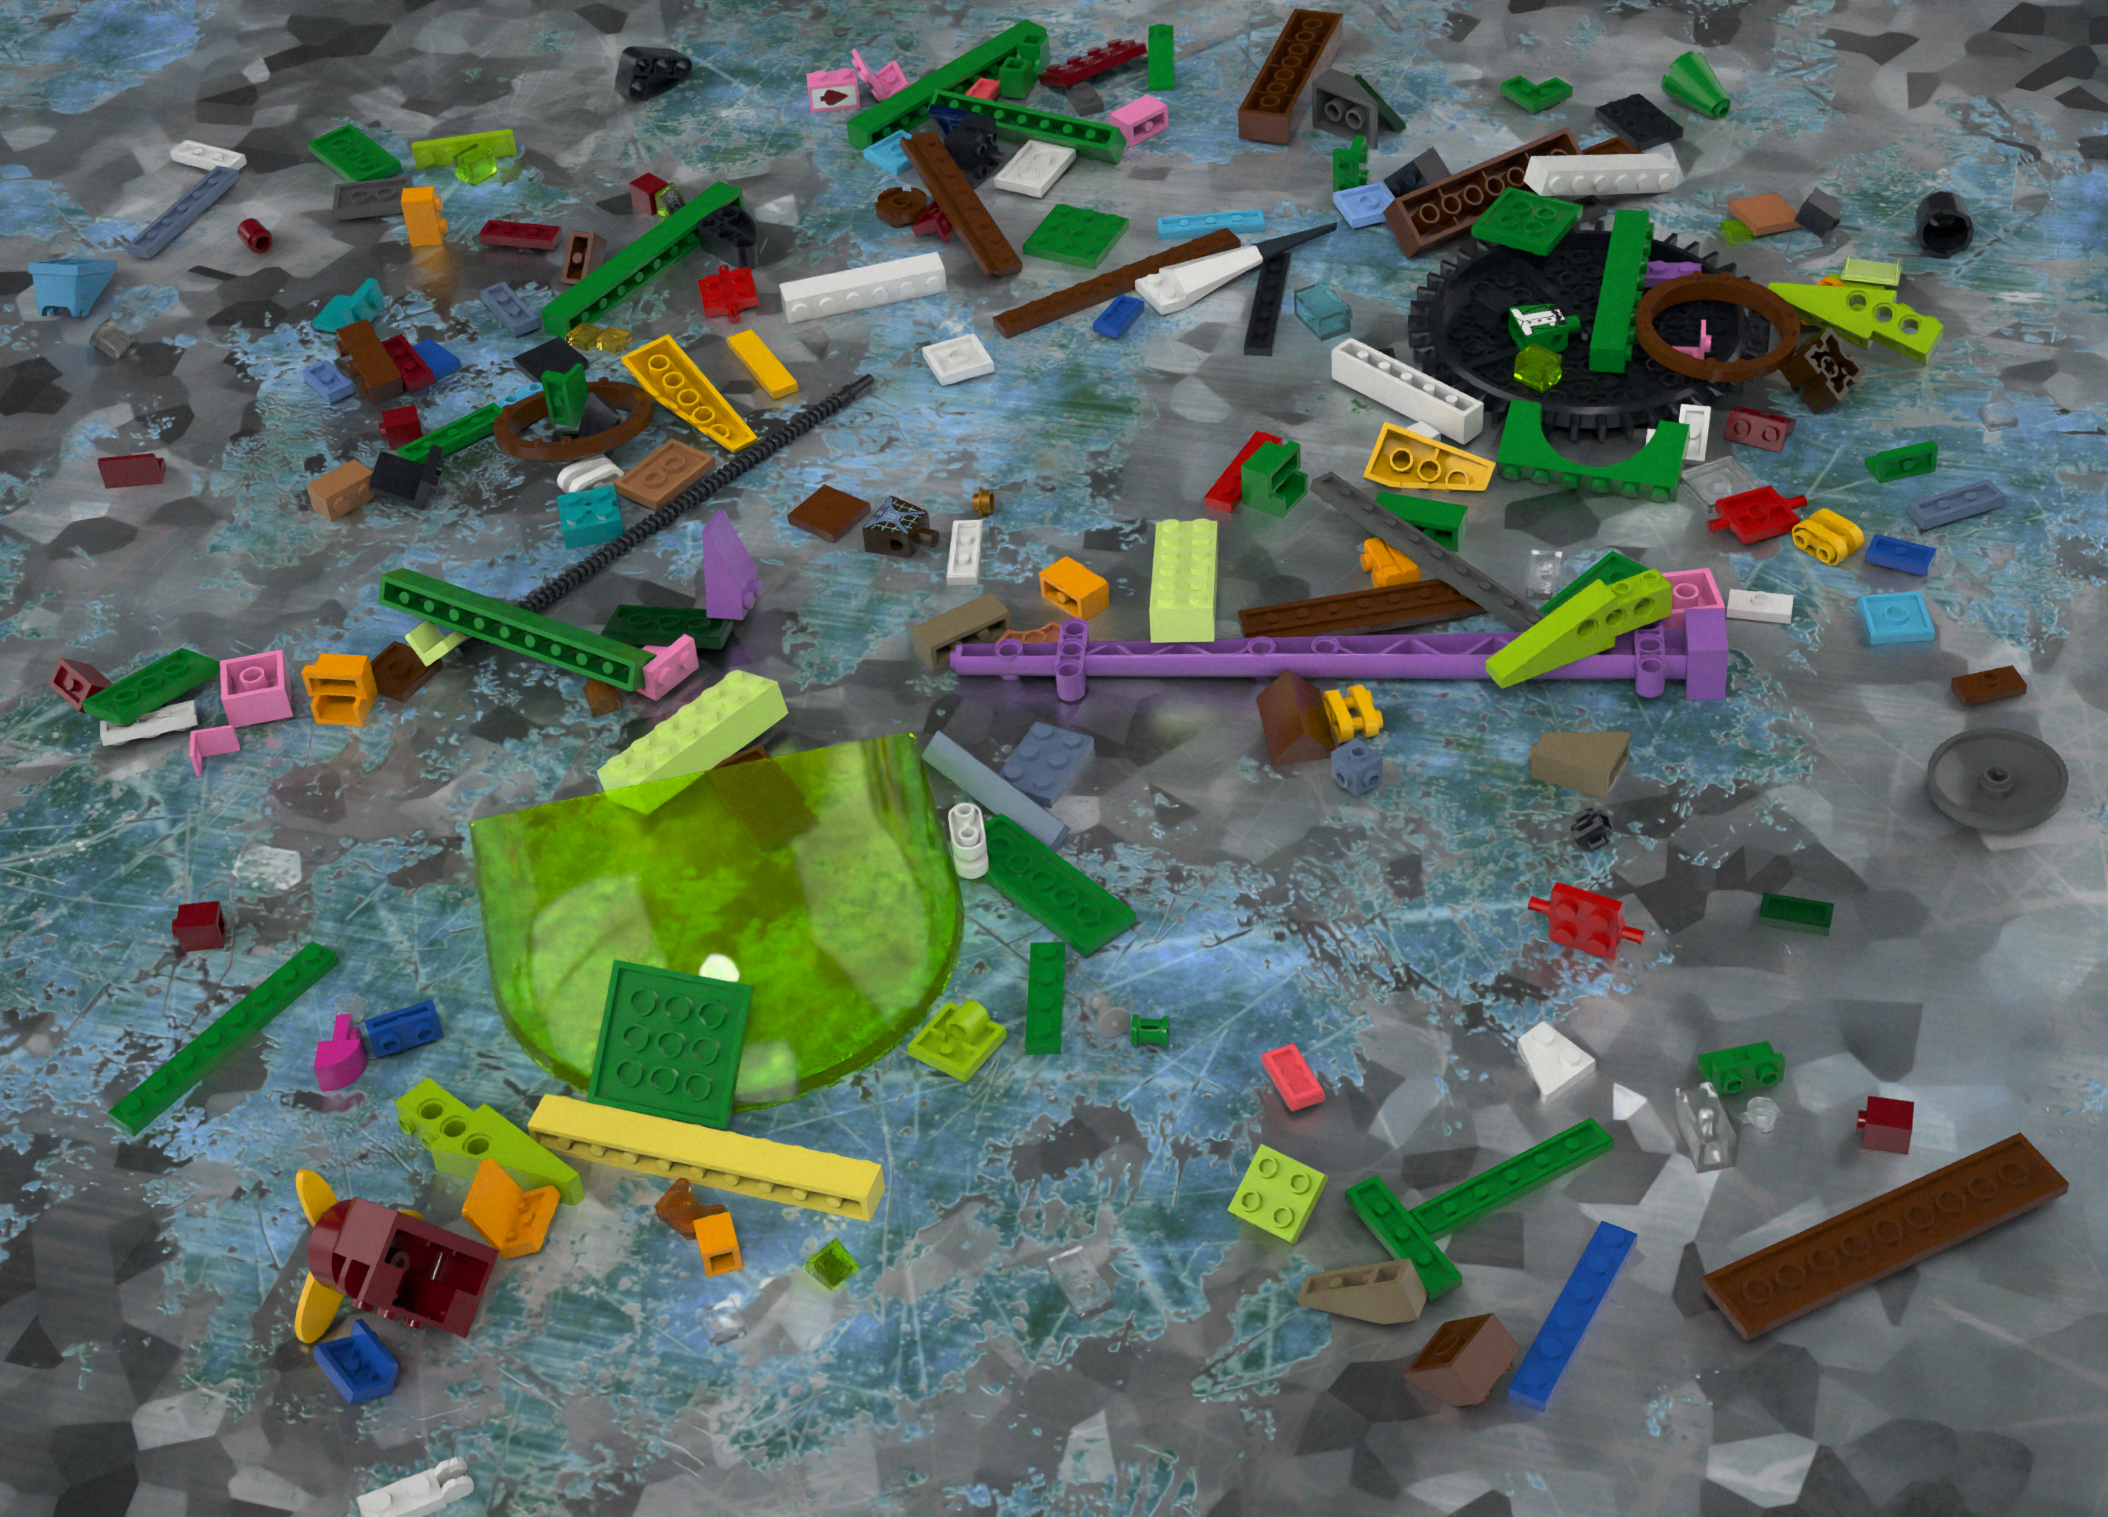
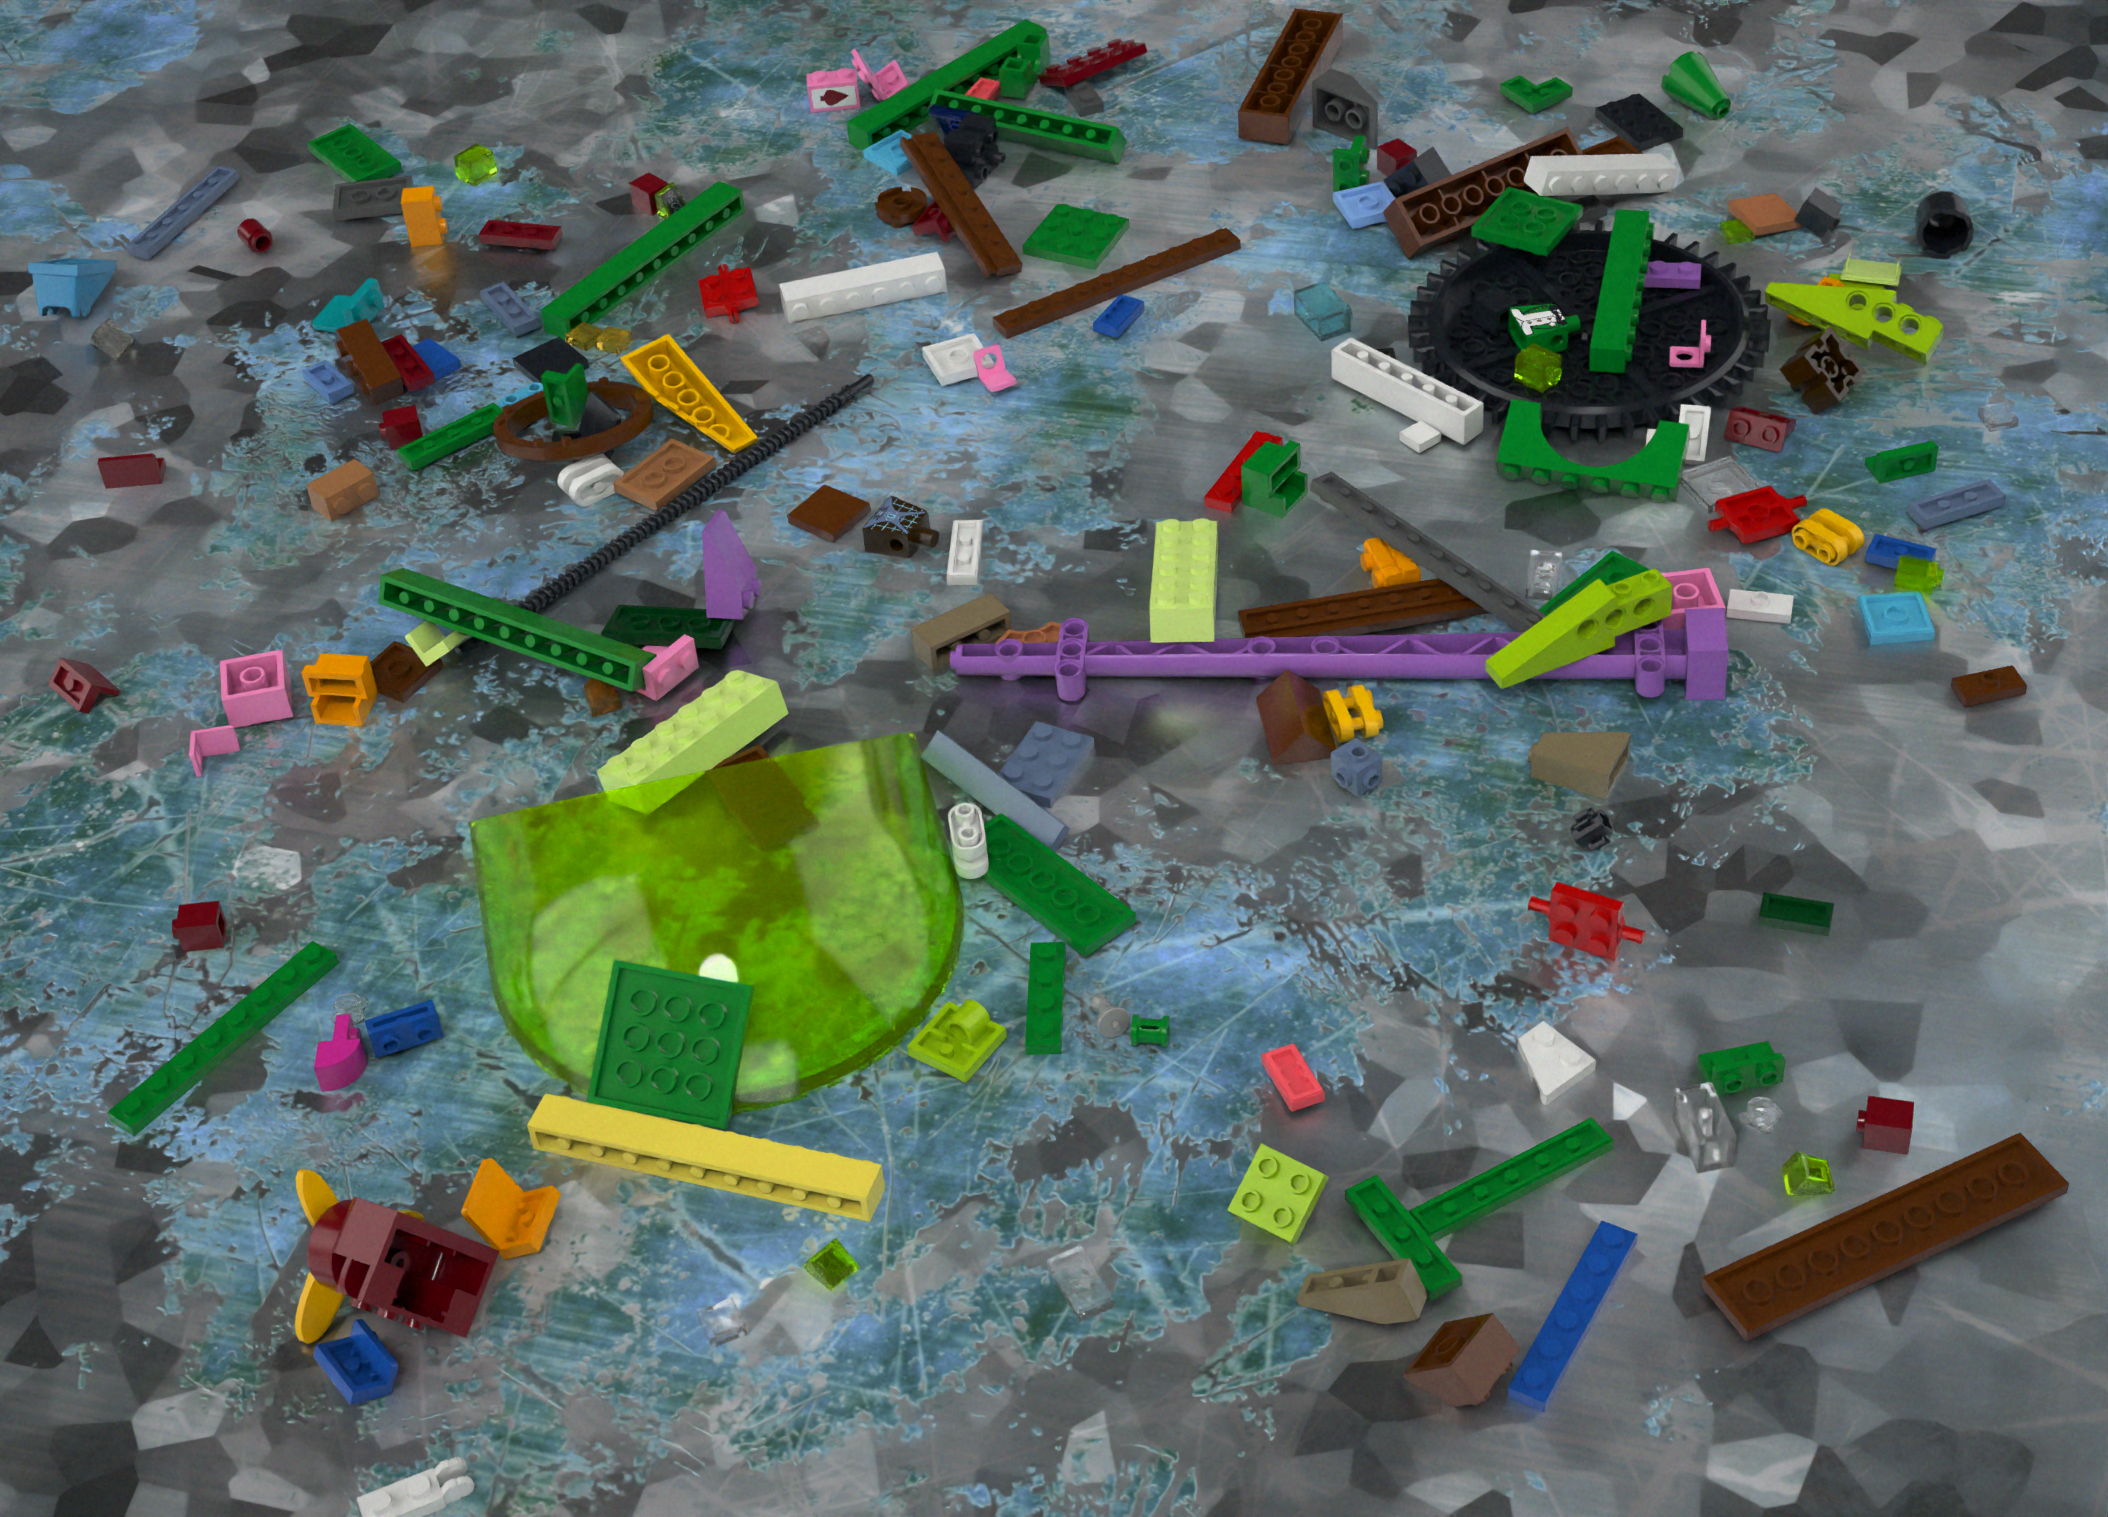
green plate [81,648,220,727] -> none
white plate [100,700,198,746] -> none
white plate [170,140,247,171] -> none
black bracket [368,444,445,509] -> none
lime brick [395,1077,585,1206] -> none
lime plate [412,129,517,170] -> none
teal piece [556,485,623,549] -> none
reddish brown slope [561,230,607,285] -> none
black beam [615,46,692,100] -> none
clear orange piece [655,1178,726,1240] -> none
light orange brick [693,1211,743,1278] -> none
black beam [697,205,760,270] -> none
yellow tile [727,329,799,400] -> none
pearl gold plate [972,487,995,517] -> none
white plate [994,139,1076,198] -> none
light orange brick [1039,555,1110,621] -> none
bright pink brick [1109,94,1169,147] -> none
white plate [1135,222,1337,315] -> none
green slope [1148,24,1175,91] -> none
medium azure tile [1156,209,1266,241] -> none
black tile [1244,253,1291,356] -> none
dark green tile [1353,74,1406,133] -> none
yellow wedge [1363,421,1496,491] -> none
green brick [1370,491,1468,552] -> none
reddish brown piece [1635,271,1800,382] -> none
dark grey dish [1927,728,2069,832] -> none
none -> bright pink bracket [973,343,1017,392]
none -> dark red brick [1377,138,1417,177]
none -> clear neon green slope [1781,1151,1835,1196]
none -> clear neon green brick [1894,553,1945,594]

